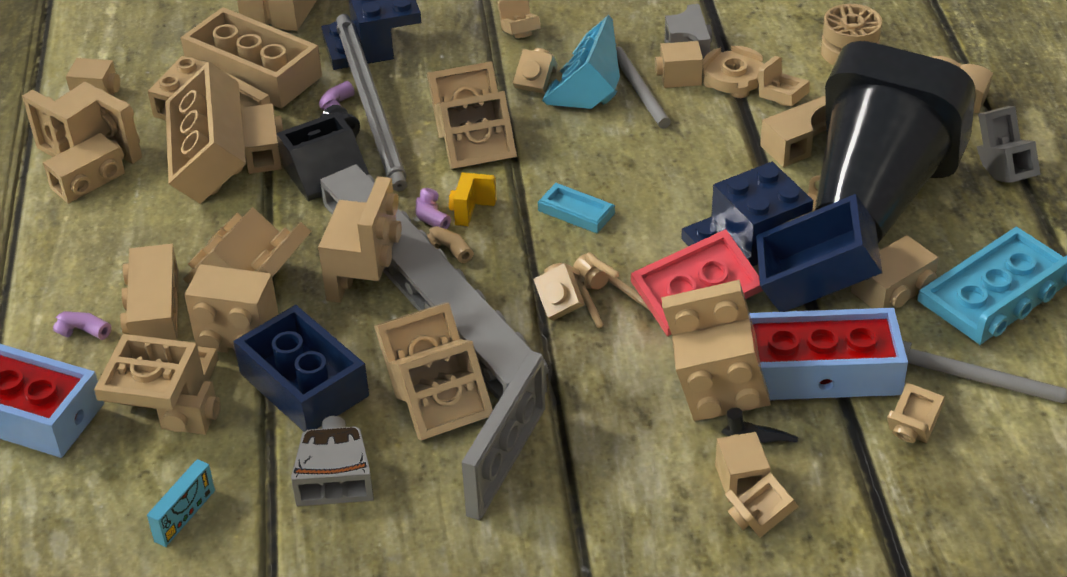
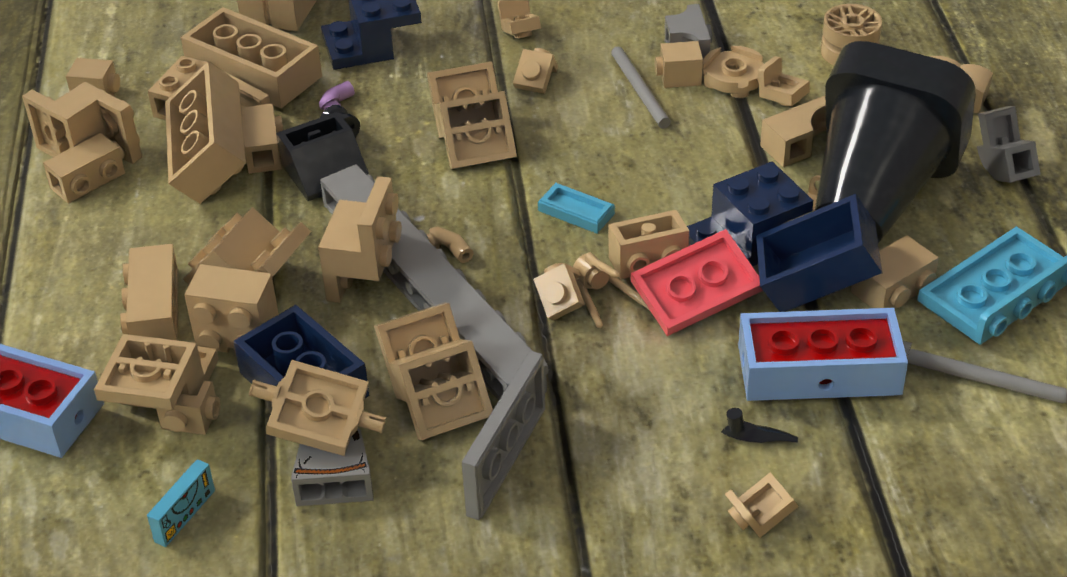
lavender arm [53,311,111,340] -> none
light grey piece [336,14,407,191] -> none
lavender arm [416,188,451,229] -> none
yellow bracket [449,172,497,227] -> none
medium azure wedge [542,15,620,109] -> none
tan bracket [661,280,771,422] -> none
tan brick [715,432,770,502] -> none
tan bracket [887,383,945,443] -> none
none -> tan plate [249,360,387,456]
none -> tan brick [608,210,689,279]

